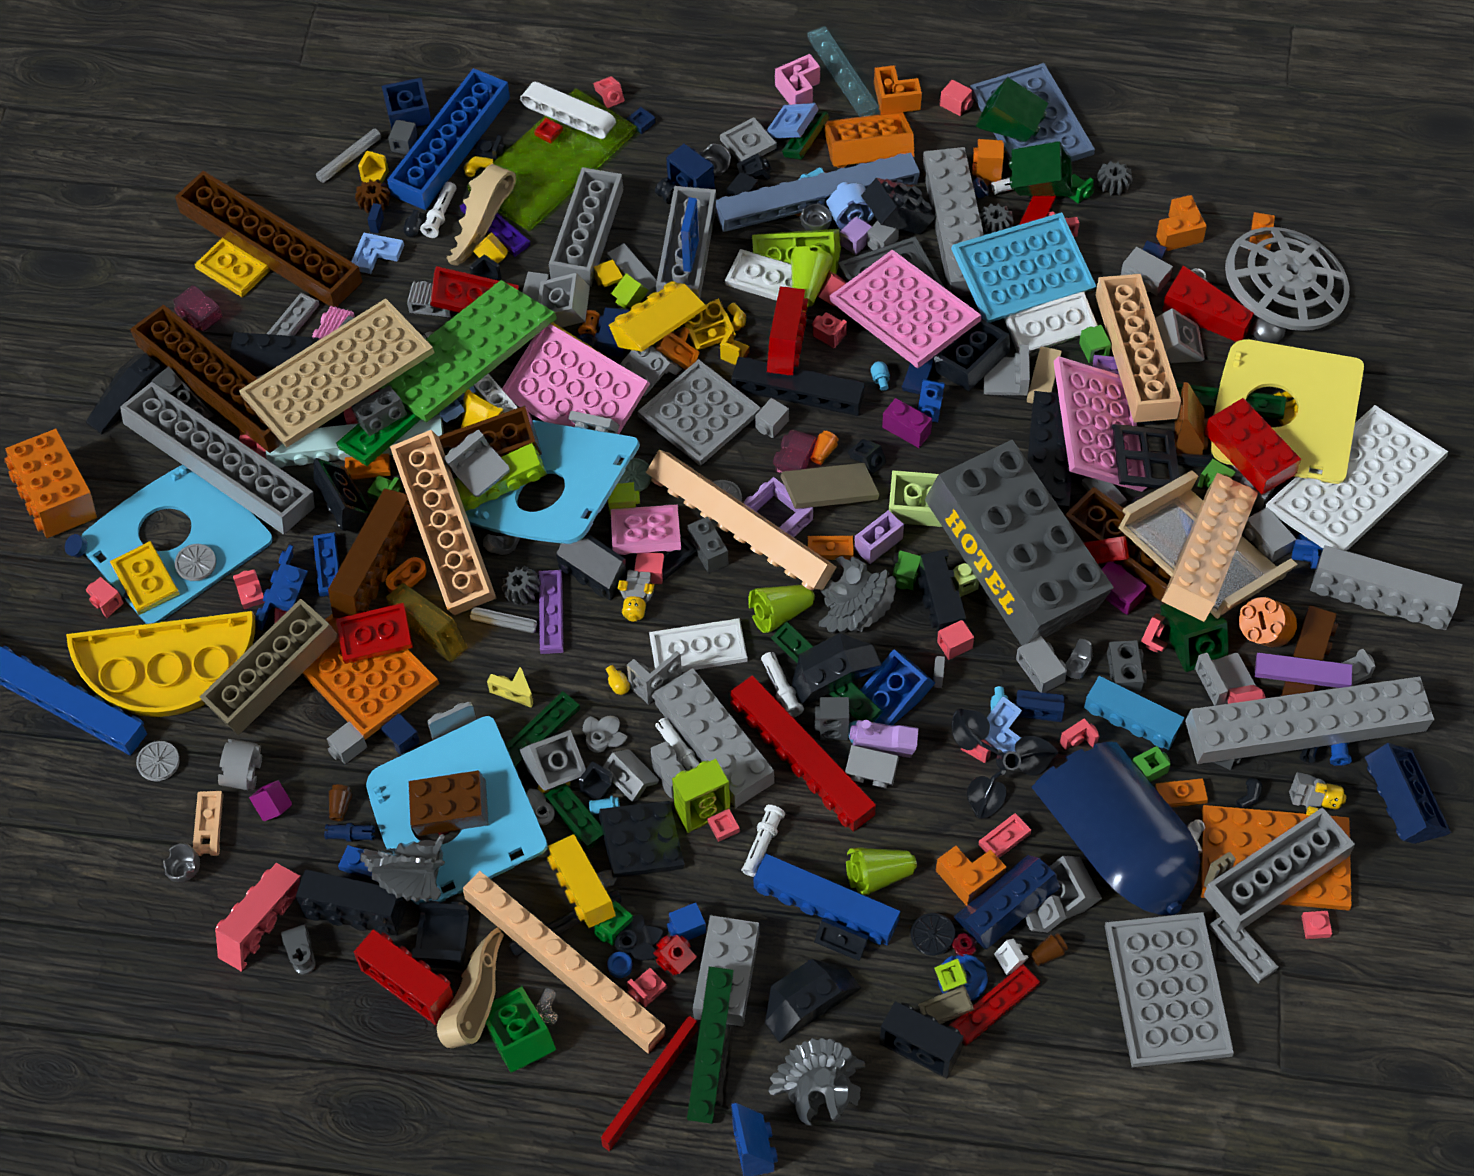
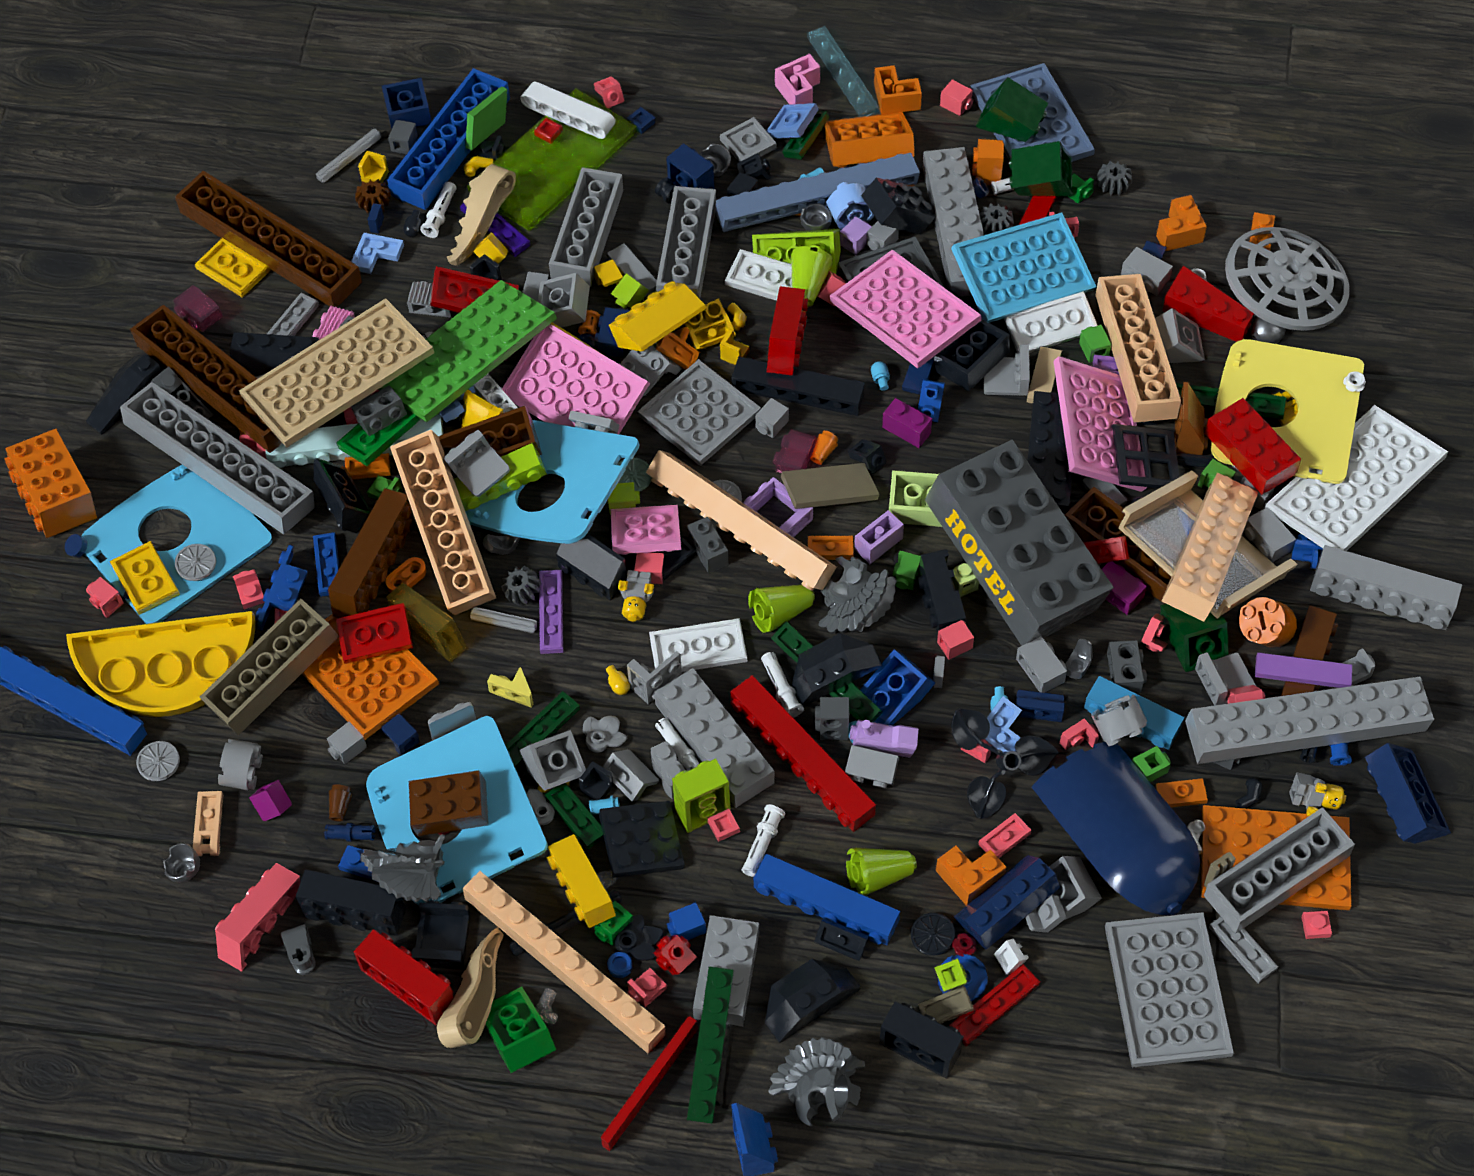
blue tile [681,197,699,272] -> none
coral brick [812,312,847,348] -> none
reddish brown cone [1030,933,1068,966] -> none
none -> bright green tile [466,86,507,150]
none -> light grey brick [1091,695,1147,746]
none -> white plate [1343,371,1366,392]

